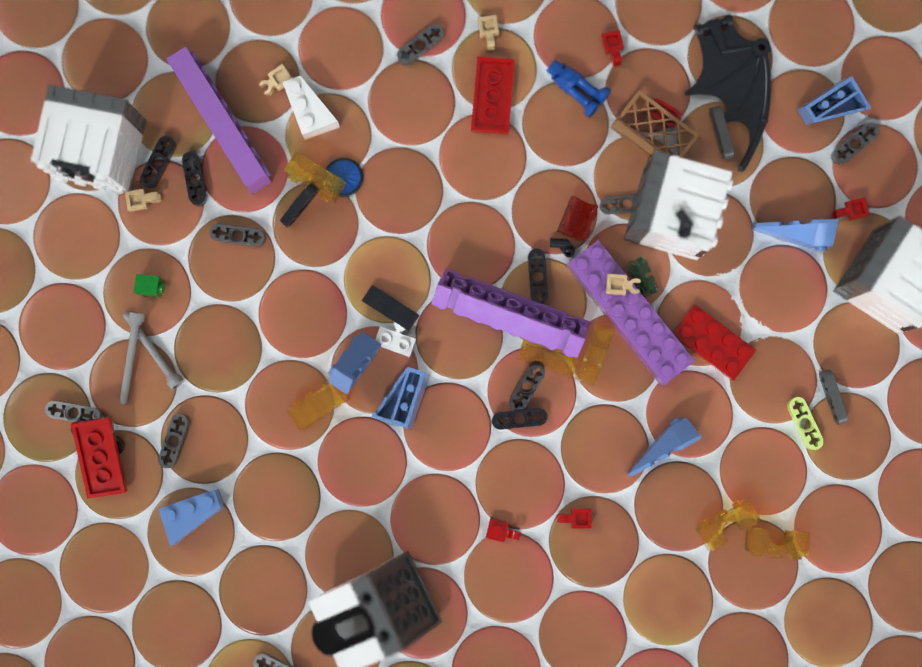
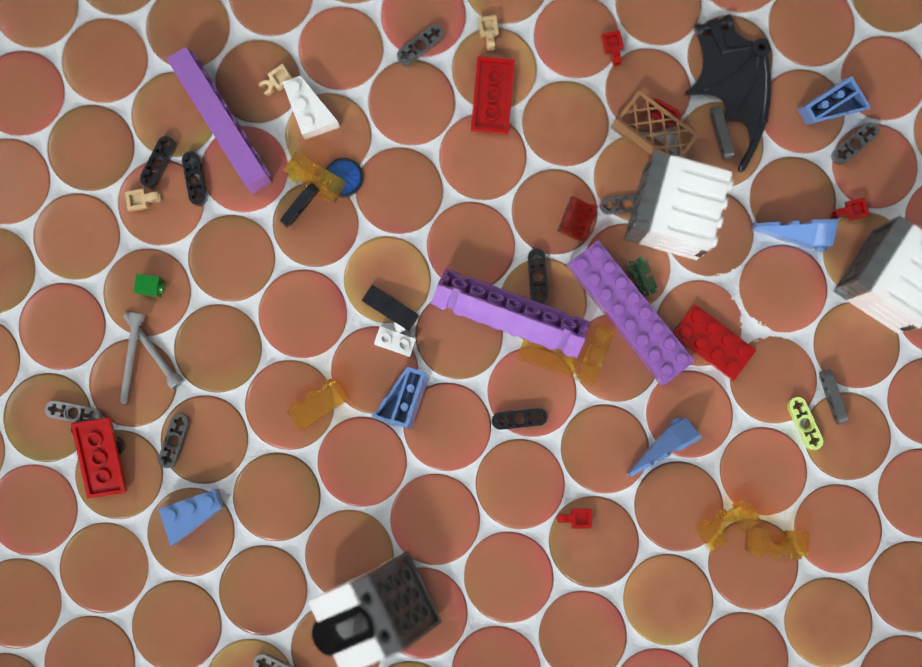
white piece [31,84,146,194] -> none
dark grey beam [210,224,266,247] -> none
medium blue wedge [328,332,381,395] -> none
red plate [486,519,521,542] -> none
black beam [509,361,545,411] -> none
blue piece [546,60,612,118] -> none
black arm [550,238,575,258] -> none
tan plate [605,274,641,296] -> none
black arm [675,208,693,239] -> none

